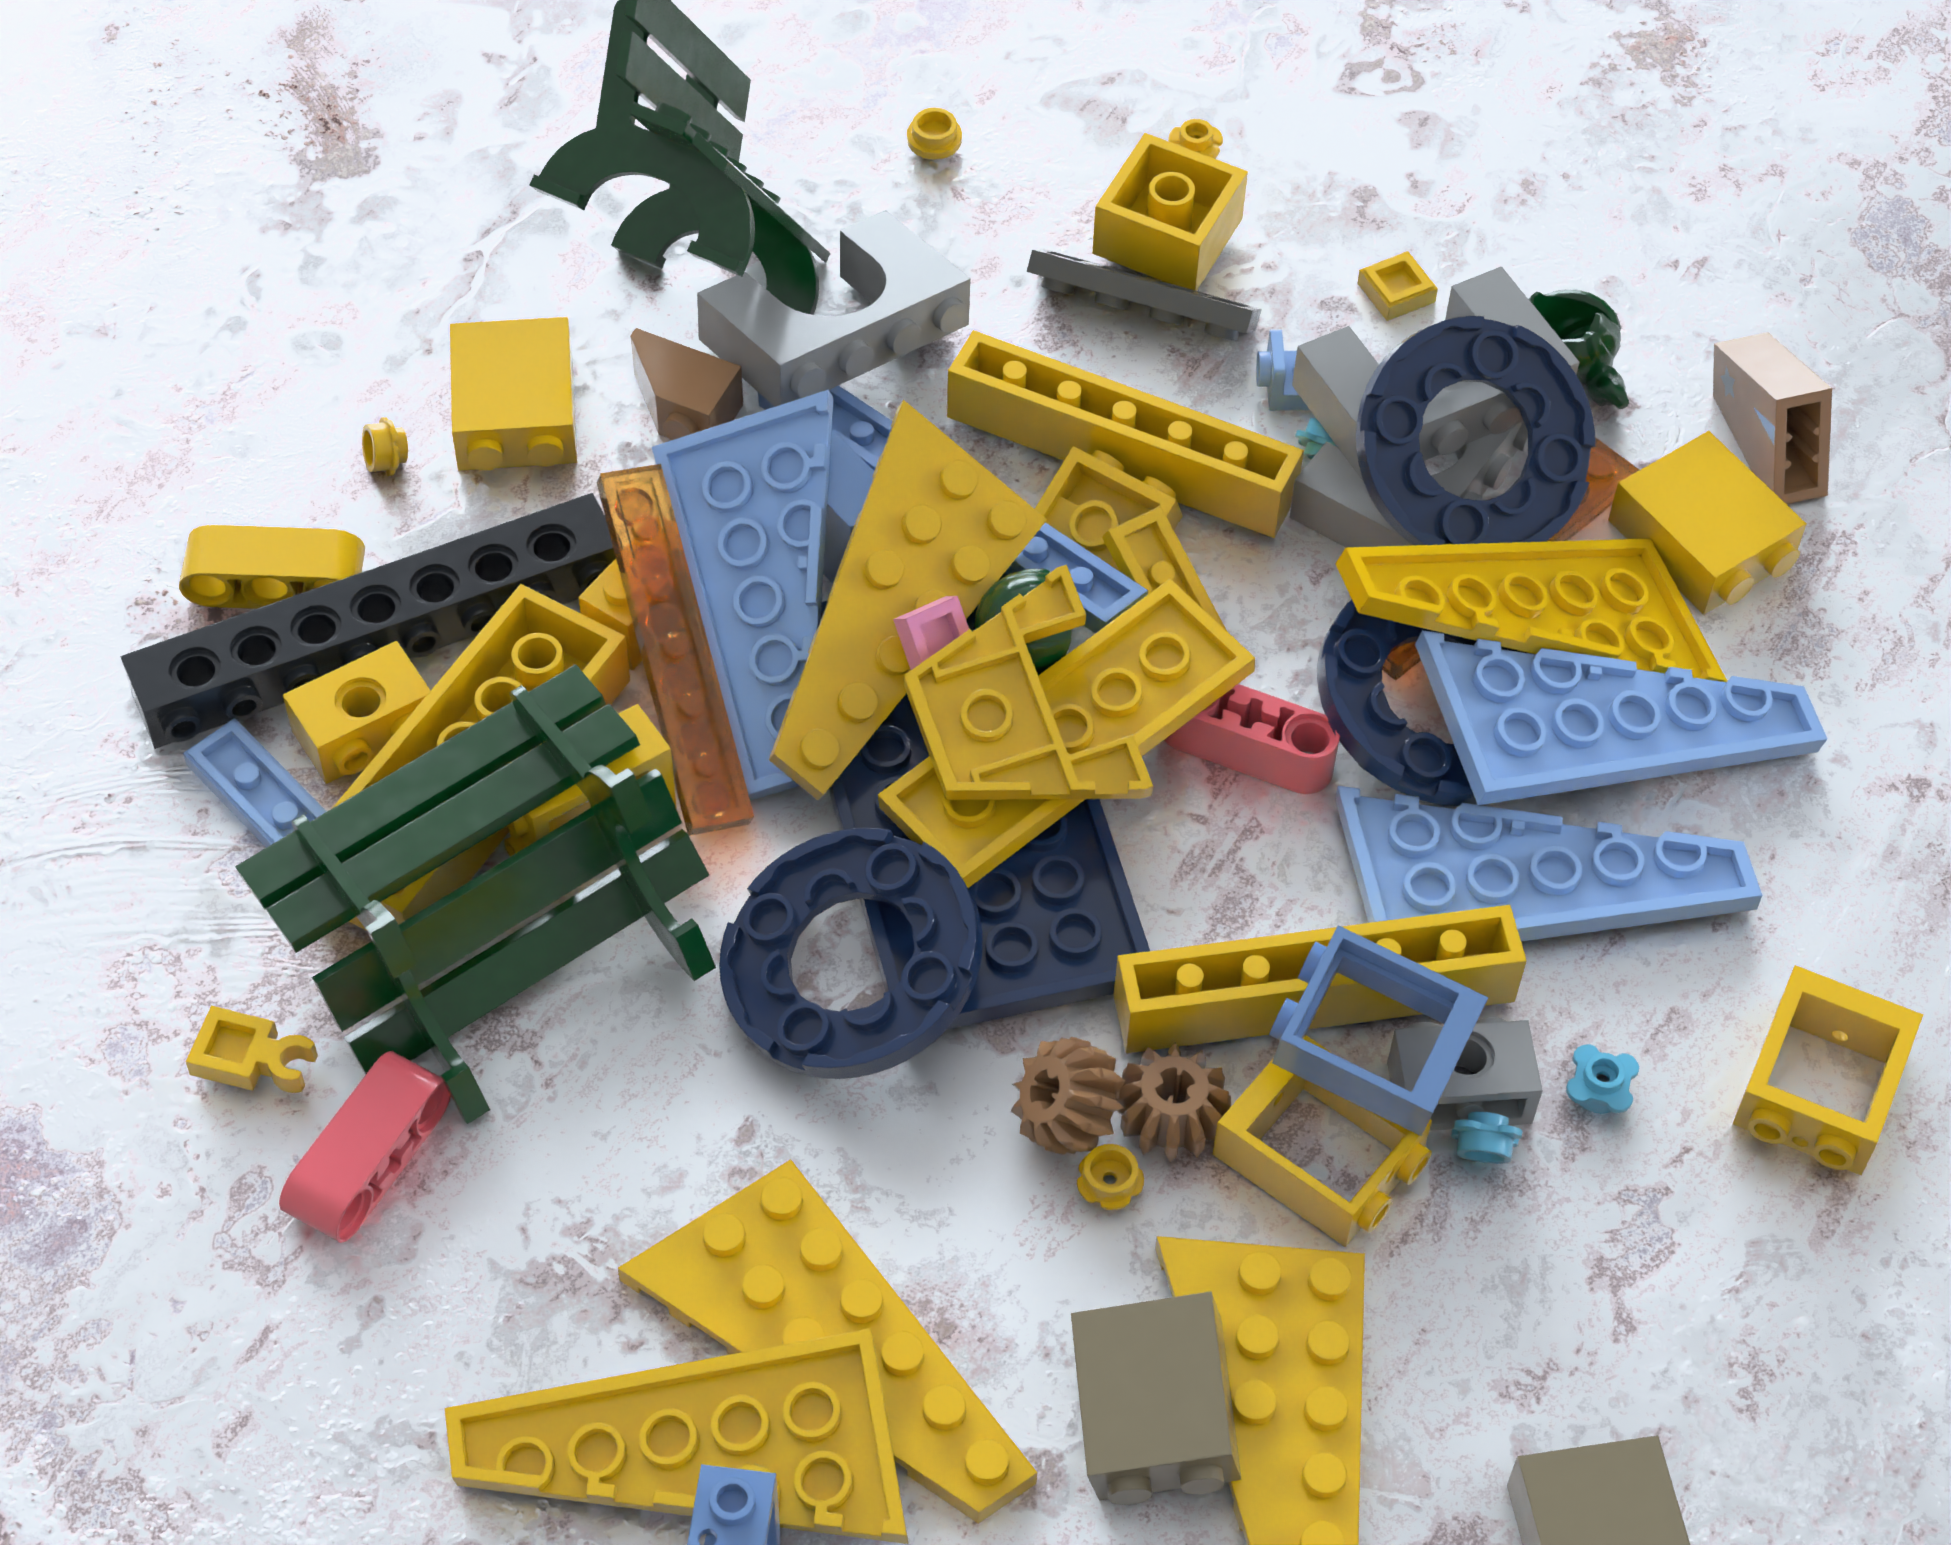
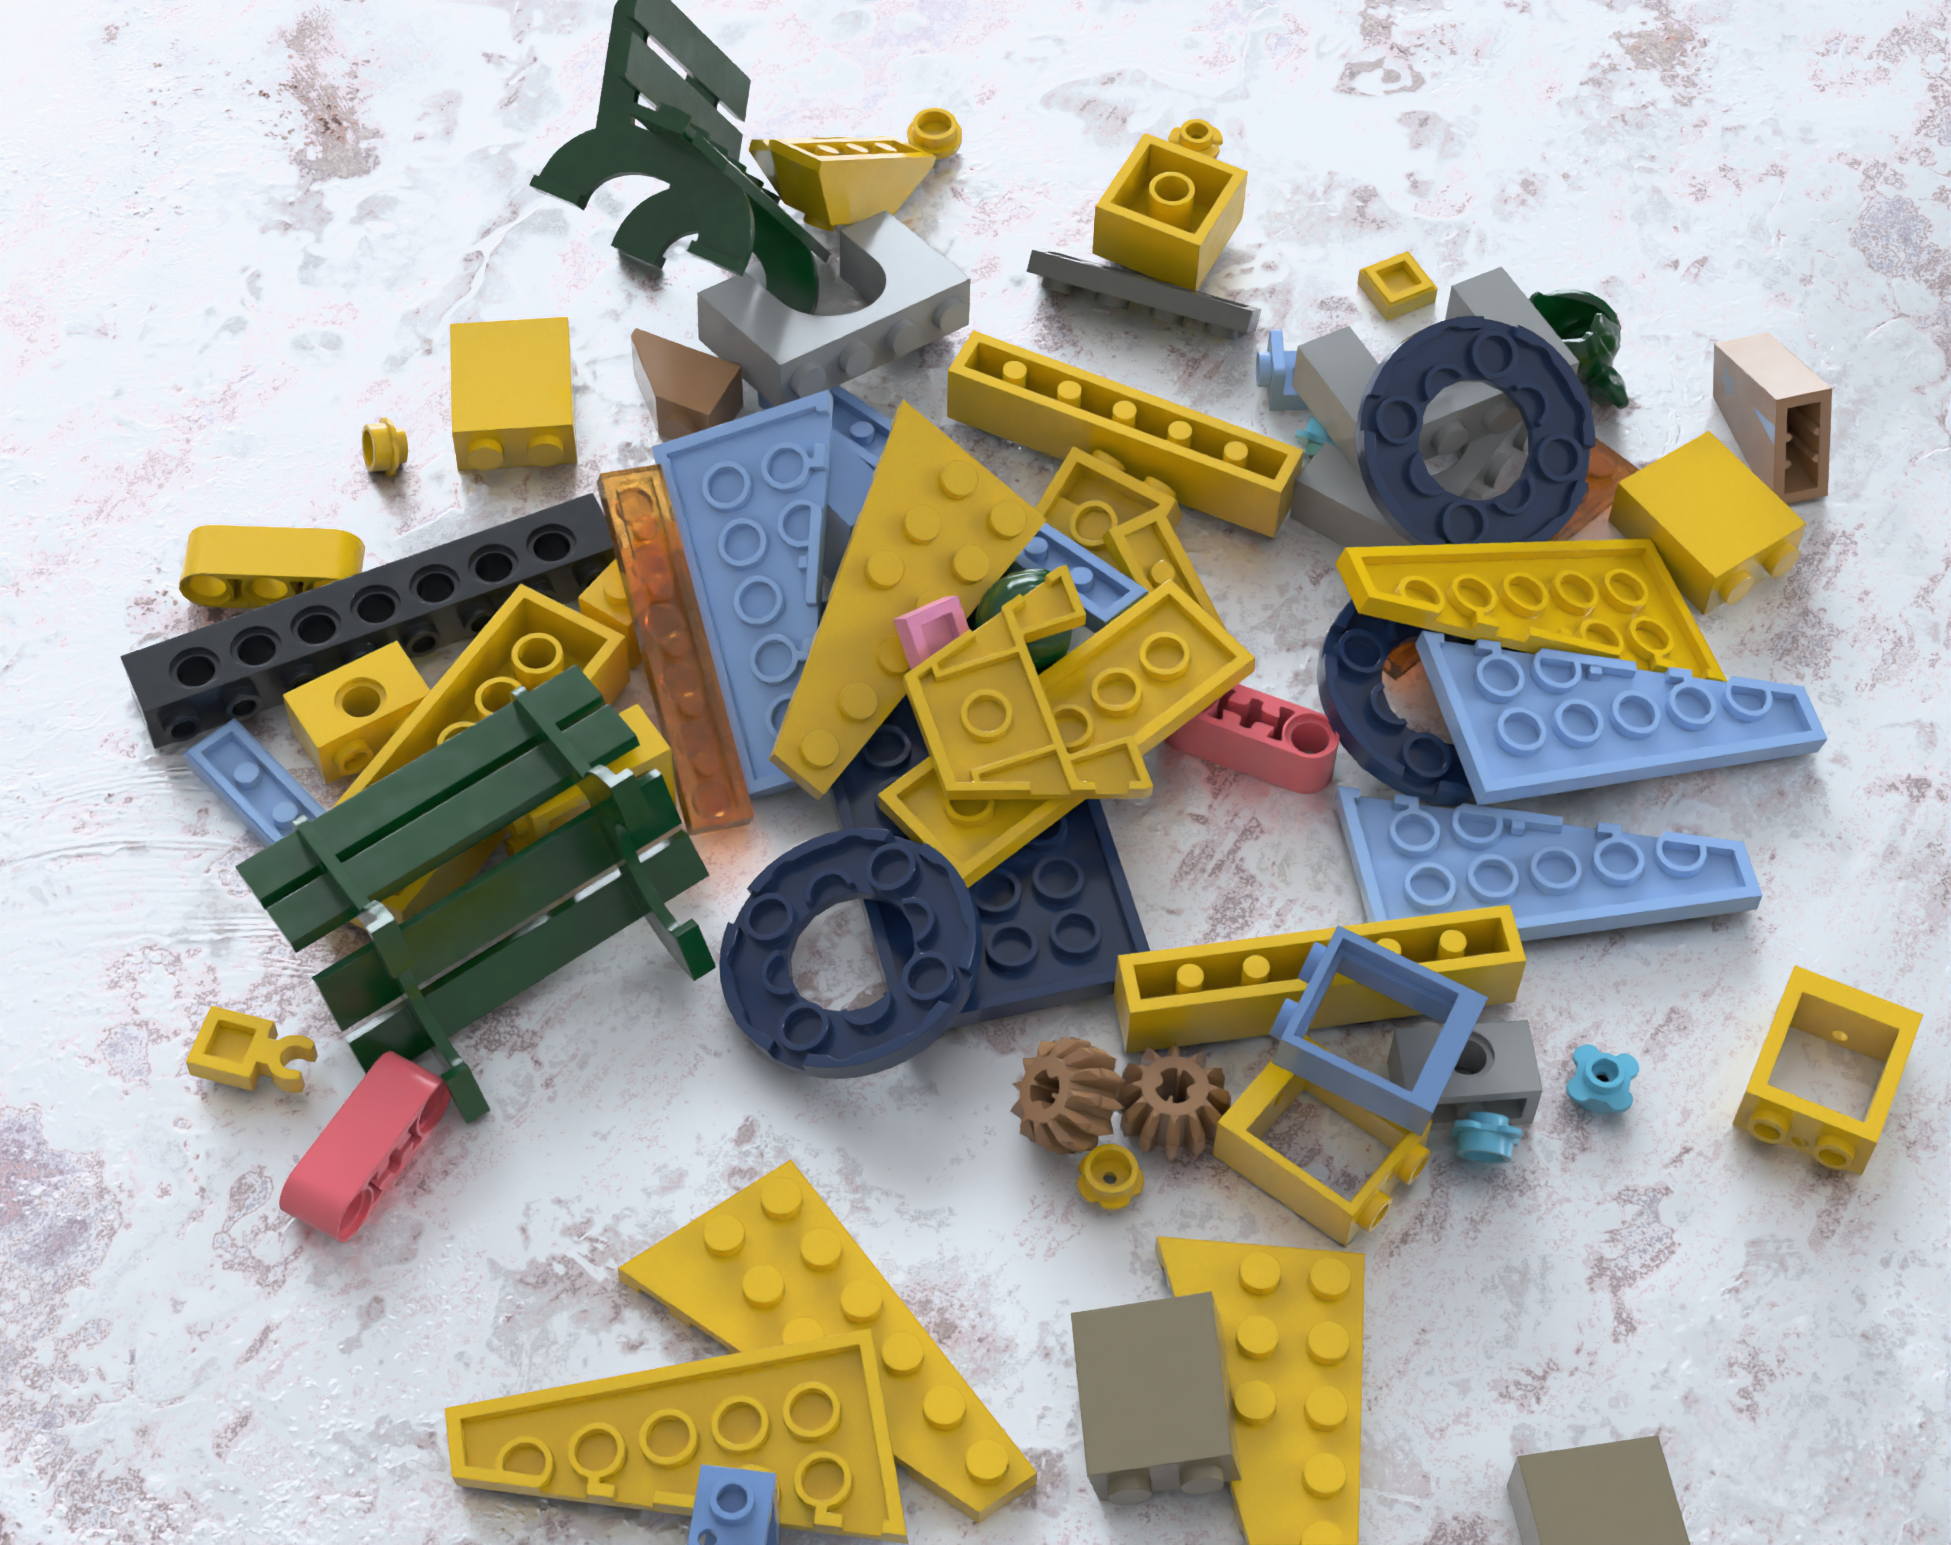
none -> yellow wedge [748,136,936,231]

